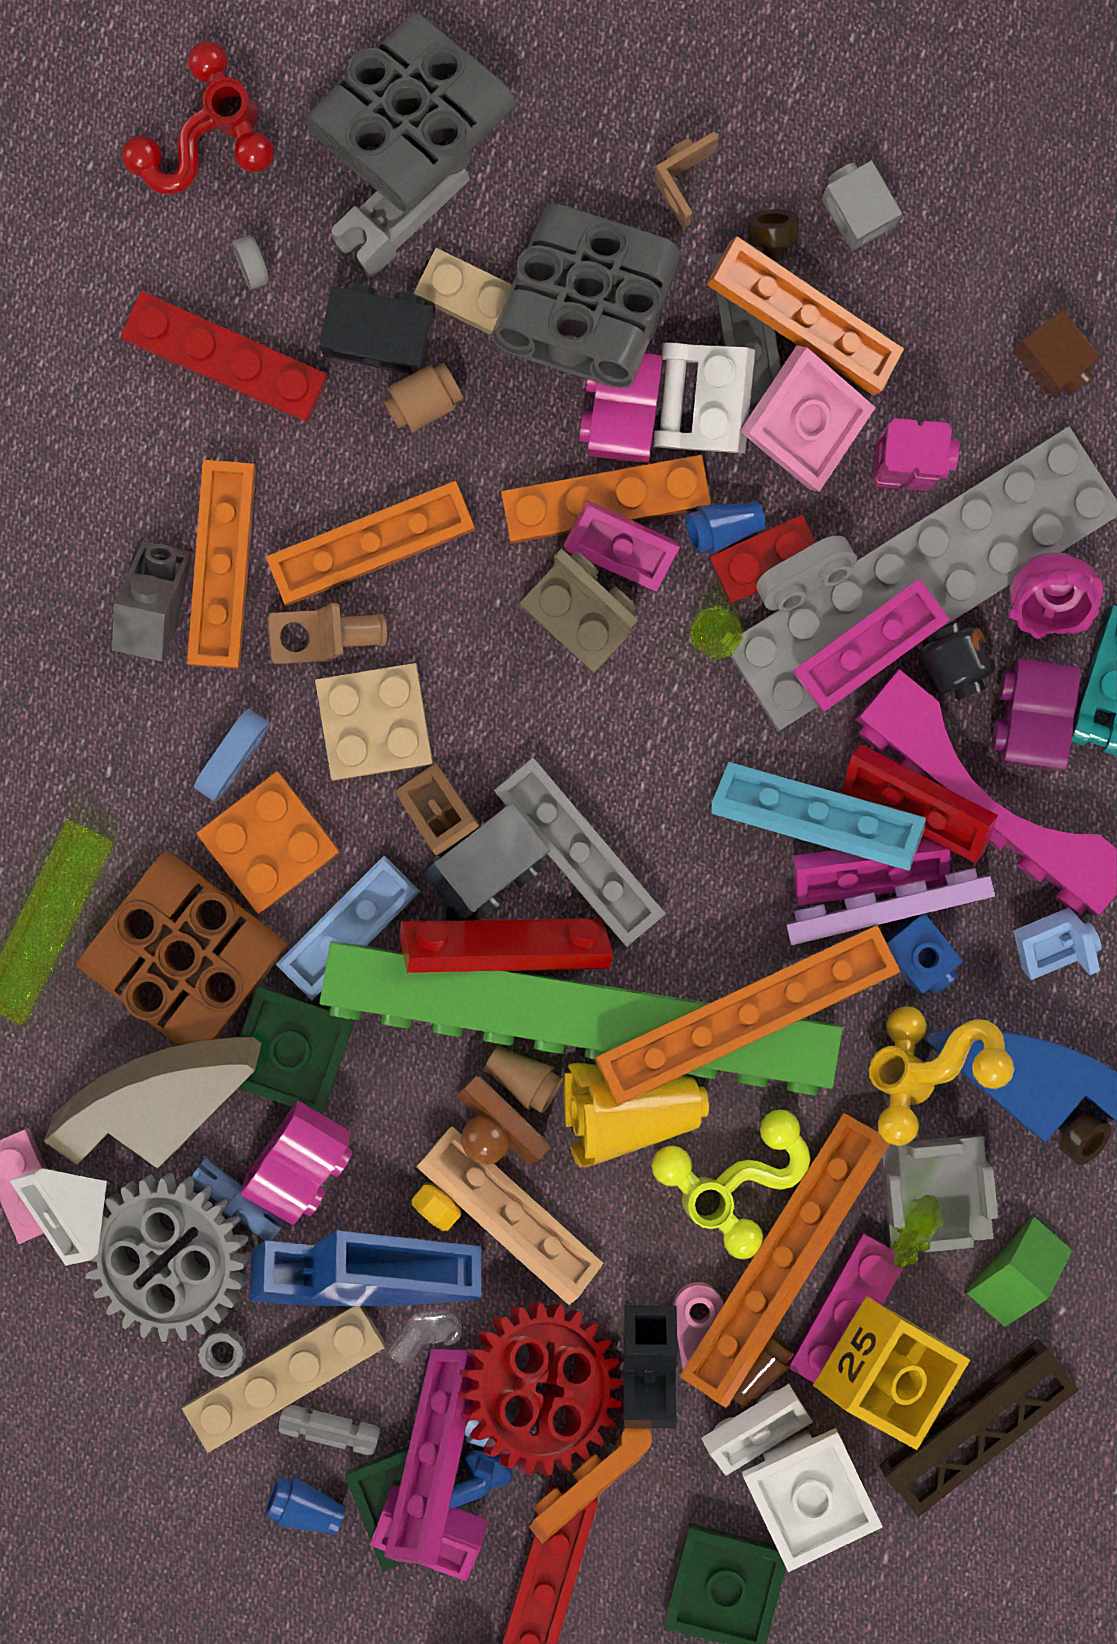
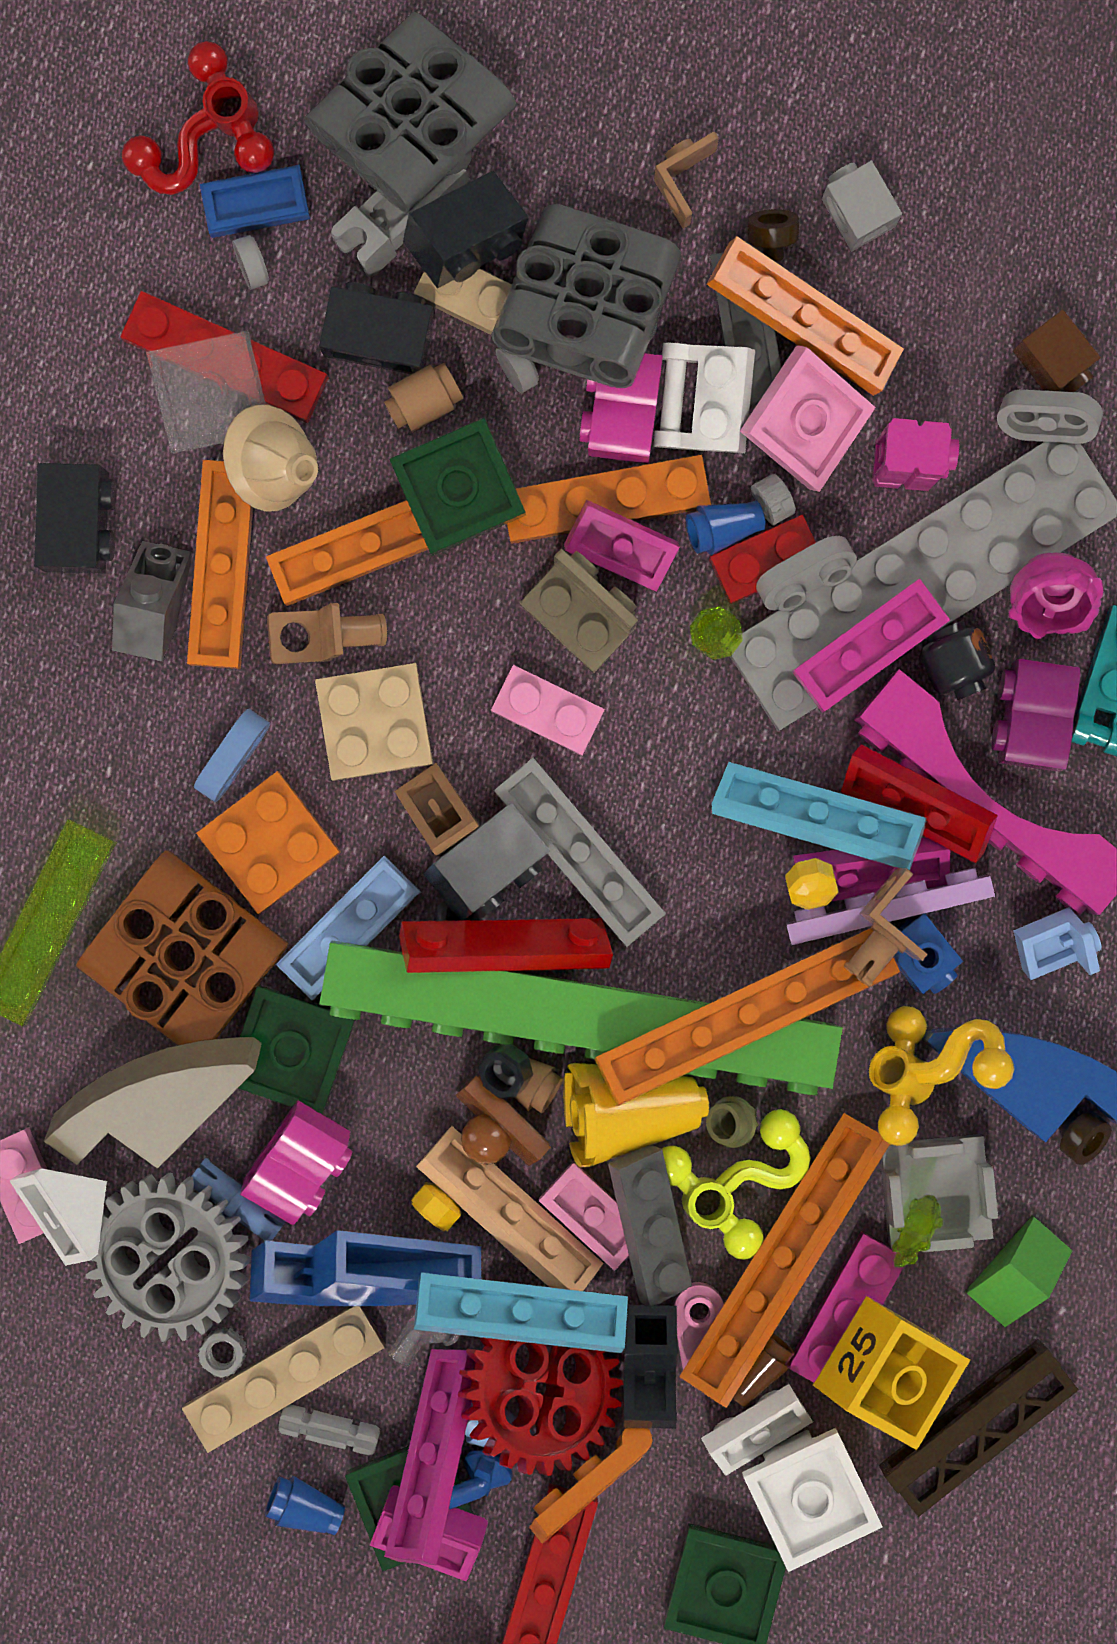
none -> black brick [34,463,116,574]
none -> clear tile [146,330,266,454]
none -> blue tile [200,165,311,238]
none -> tan hat [223,405,318,511]
none -> dark green plate [389,418,526,556]
none -> black brick [403,170,529,289]
none -> medium azure plate [414,1272,628,1353]
none -> black tile [478,1044,533,1098]
none -> bright pink plate [491,665,605,756]
none -> light grey tile [496,347,539,394]
none -> bright pink plate [539,1161,629,1271]
none -> dark grey plate [608,1144,692,1306]
none -> olive plate [706,1096,759,1148]
none -> light grey axle [751,474,796,525]
none -> yellow tile [785,858,838,910]
none -> medium nougat bracket [844,868,927,988]
none -> light grey plate [997,390,1103,444]

